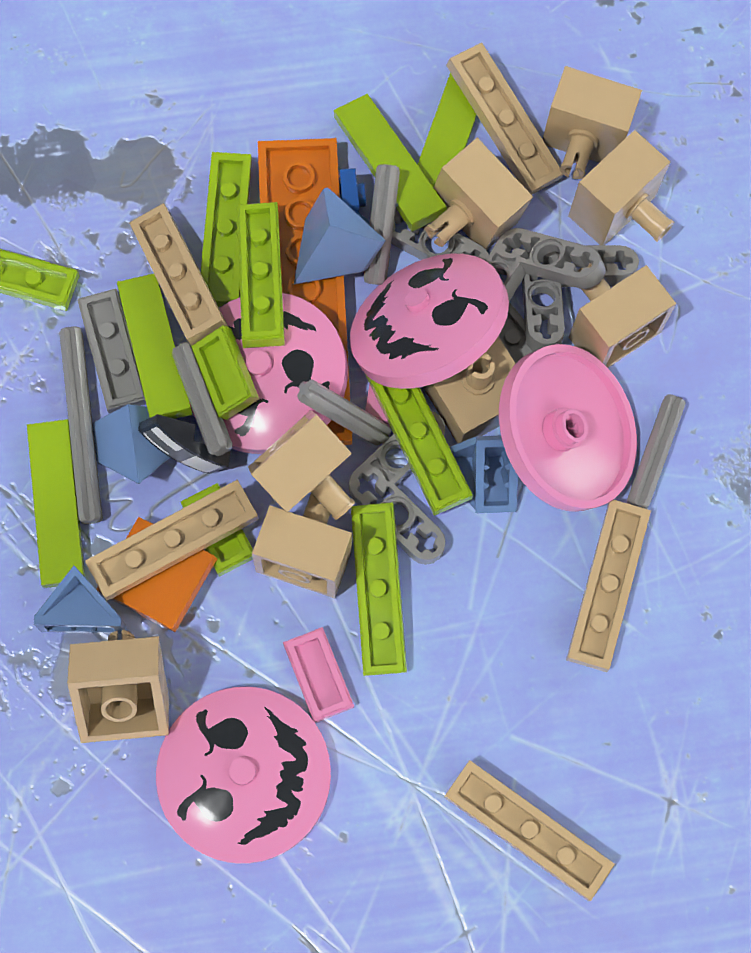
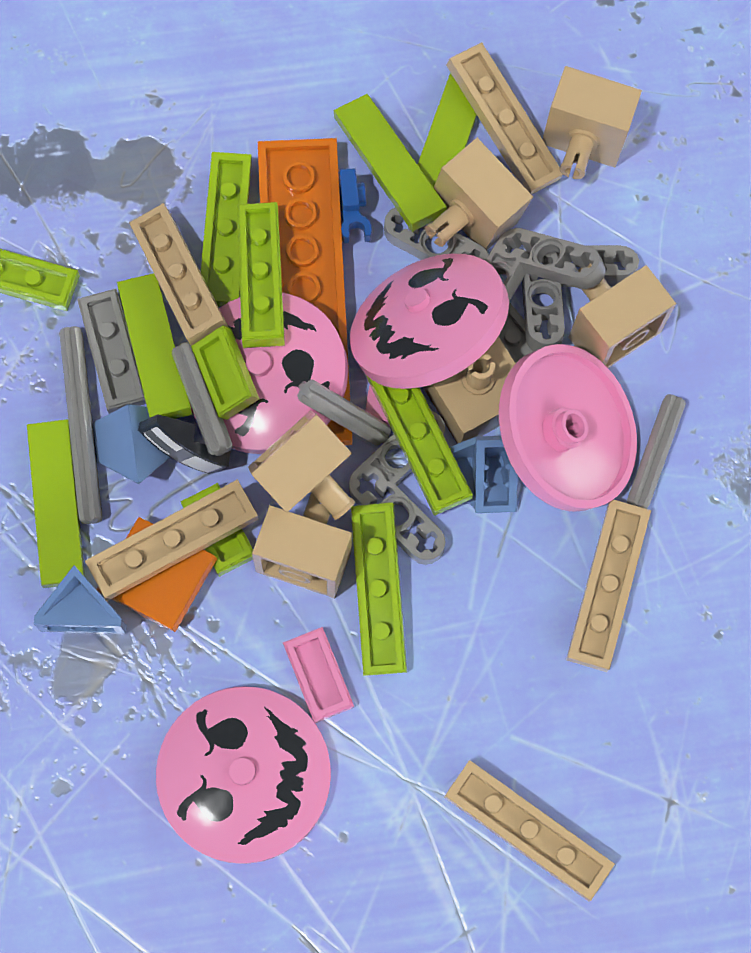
tan brick [67,630,169,743] -> none
medium blue slope [294,187,386,284] -> none
light grey axle [364,164,400,285] -> none
tan brick [568,130,674,245] -> none

